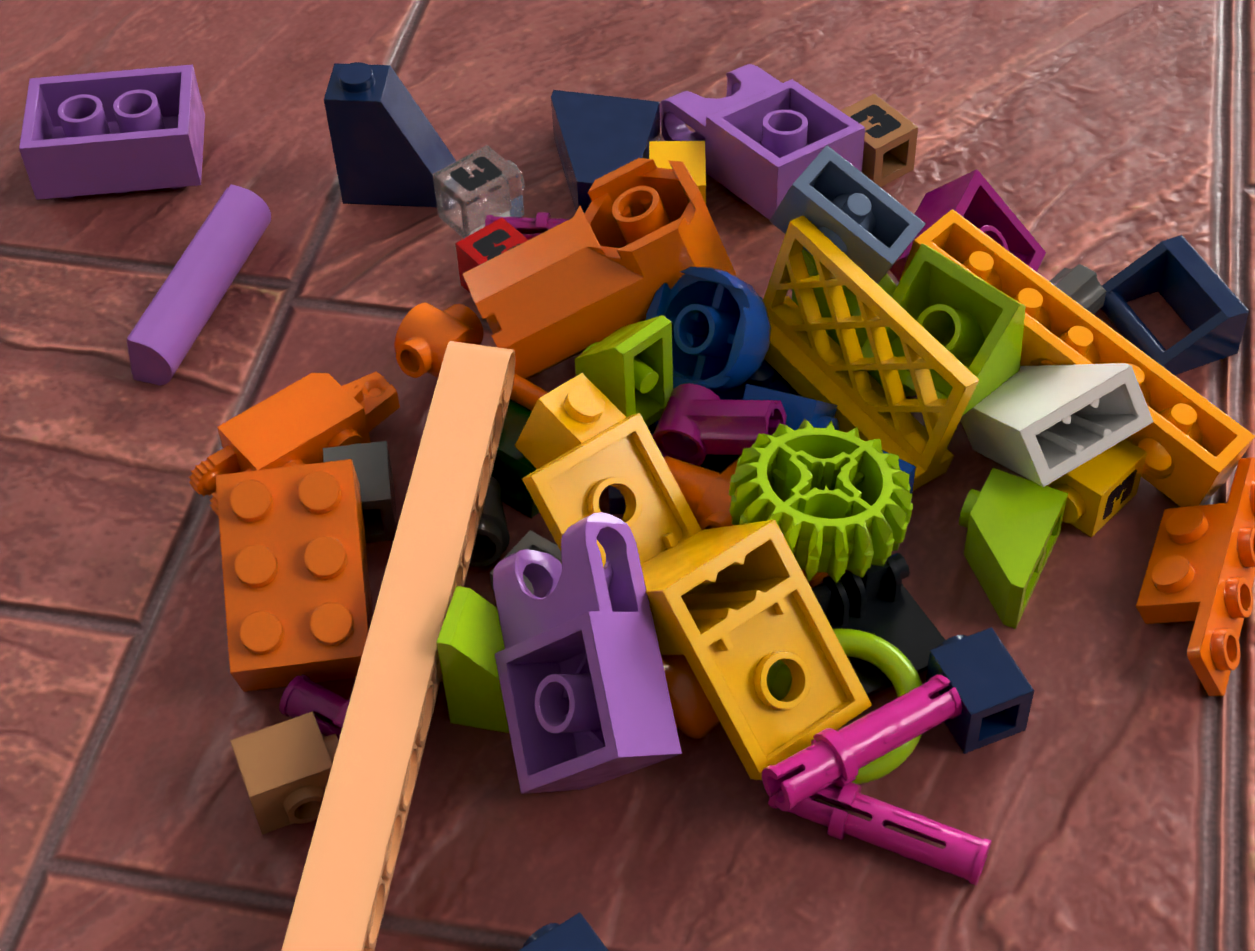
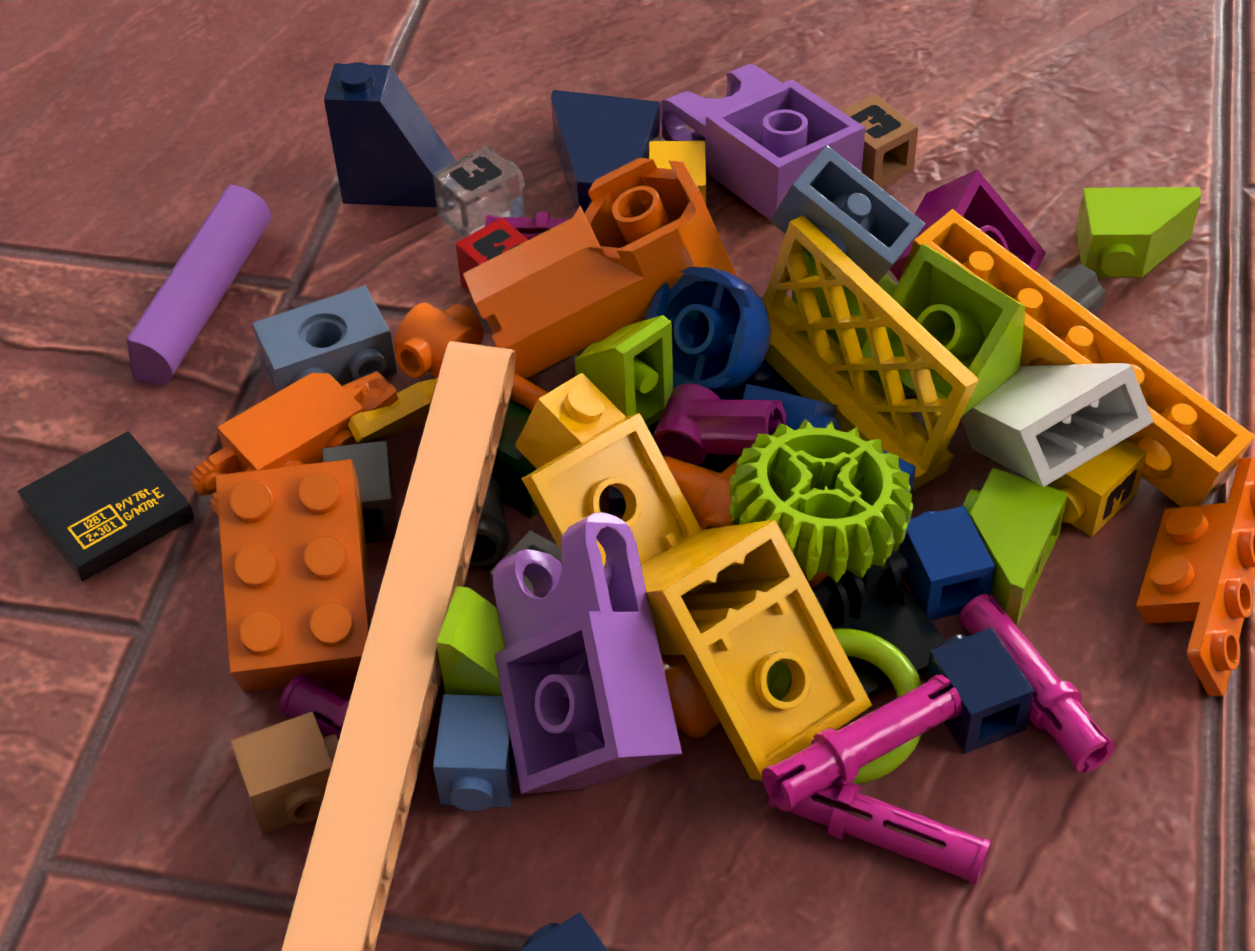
medium lavender brick [19,64,205,200] -> none
dark blue tile [1100,235,1249,375] -> none
none -> black tile [17,431,194,582]
none -> sand blue brick [252,285,397,393]
none -> yellow tile [347,378,438,443]
none -> medium blue brick [433,694,516,811]
none -> blue brick [898,506,995,621]
none -> dark pink pin [958,594,1115,773]
none -> lime slope [1075,187,1202,278]

